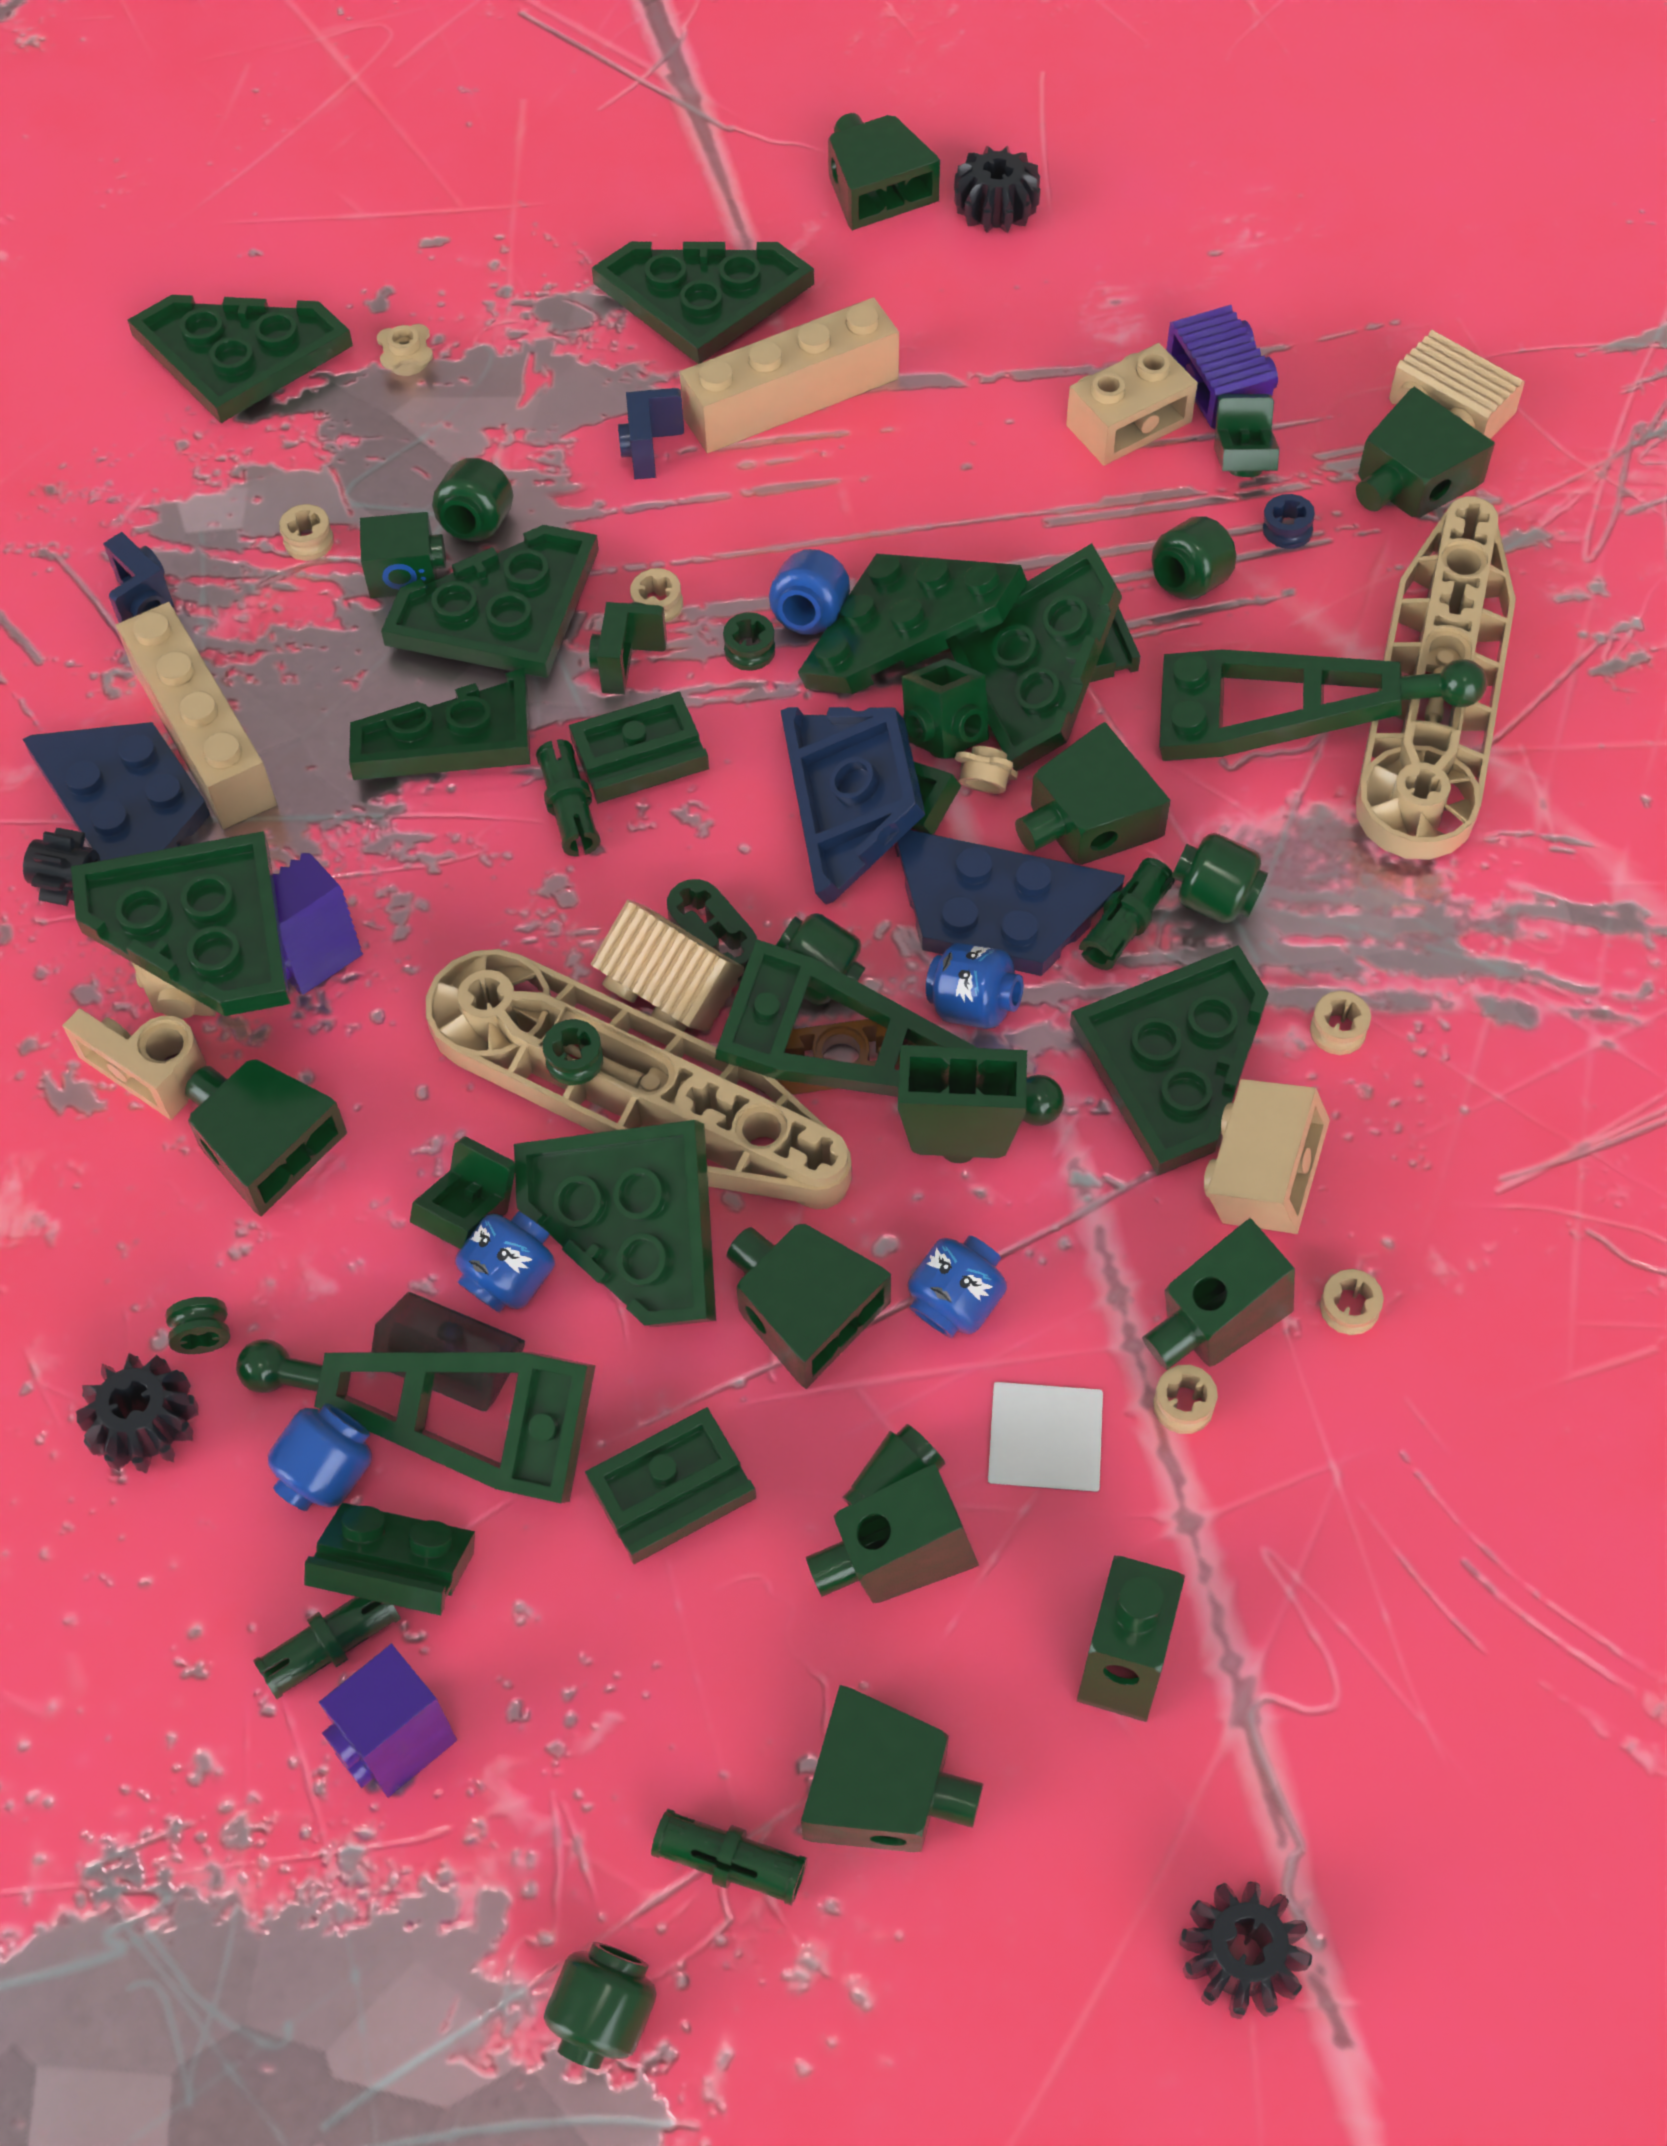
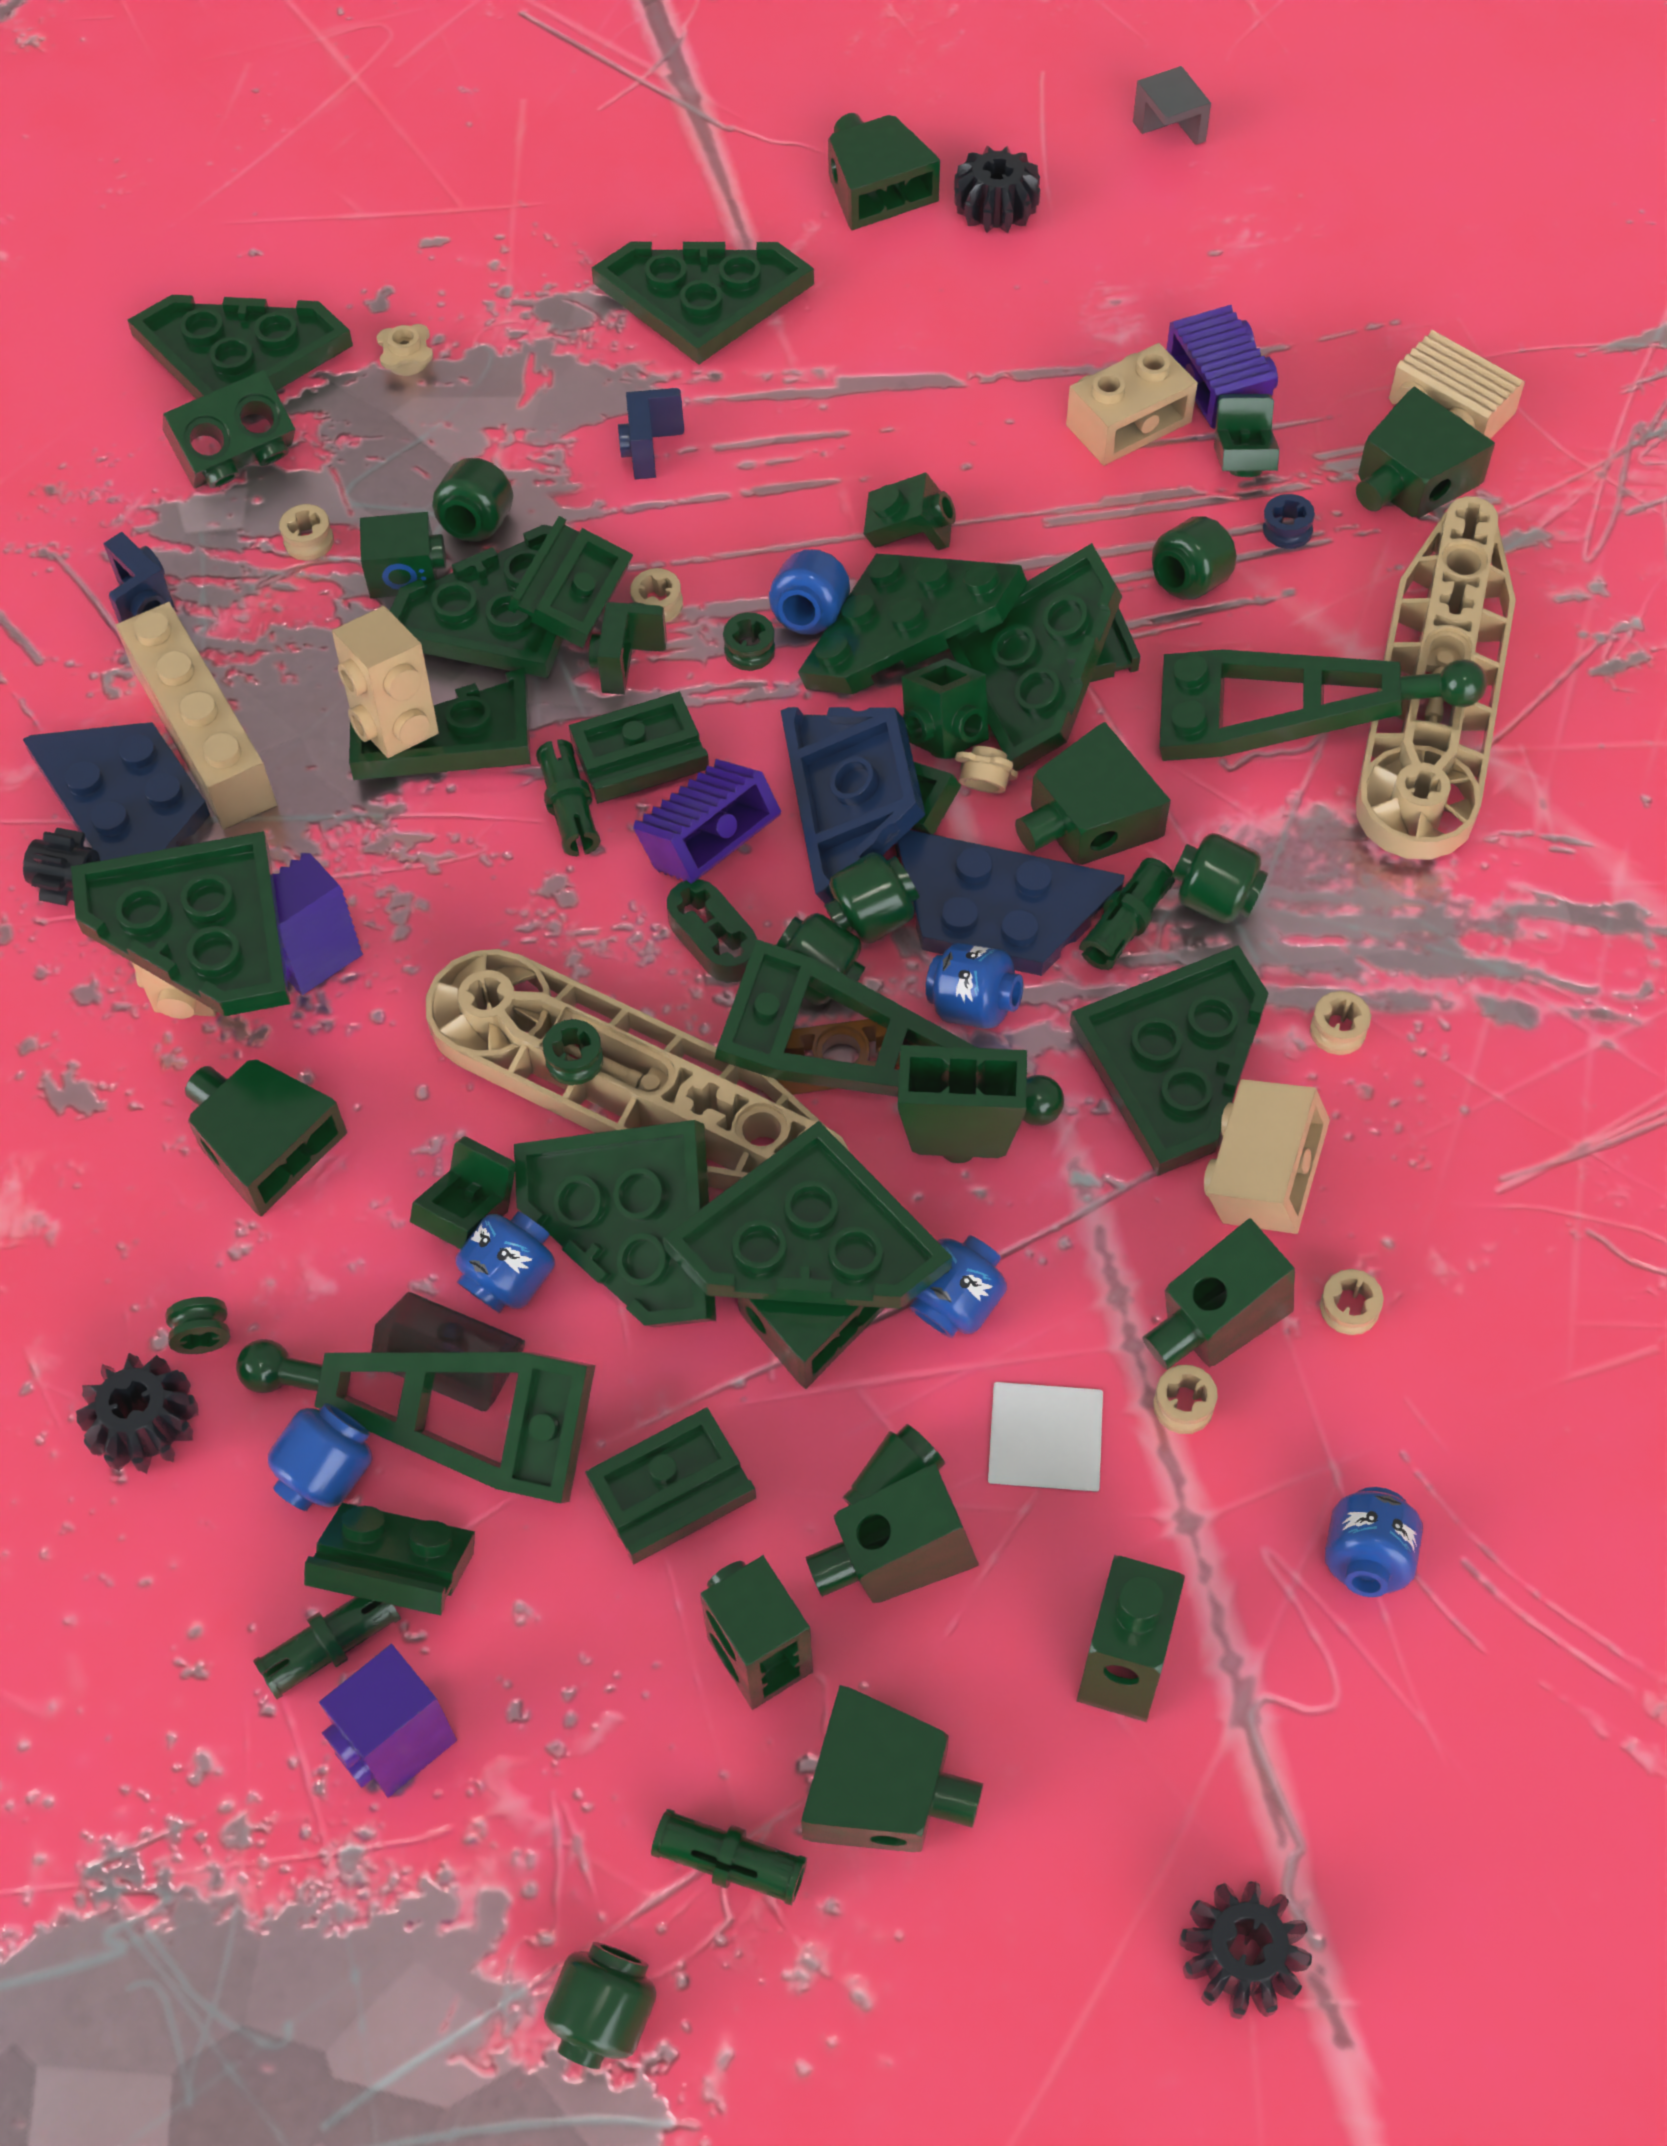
tan plate [62,1008,207,1120] -> none
tan brick [590,899,744,1032] -> none
tan brick [680,297,899,454] -> none
none -> dark green brick [162,370,295,489]
none -> tan brick [332,606,439,758]
none -> dark green plate [507,516,633,648]
none -> dark purple brick [633,759,781,884]
none -> dark green plate [663,1121,952,1309]
none -> dark green brick [700,1555,813,1710]
none -> dark green head [824,852,920,944]
none -> dark green bracket [863,472,956,550]
none -> dark grey panel [1133,66,1211,145]
none -> blue head [1325,1487,1423,1597]

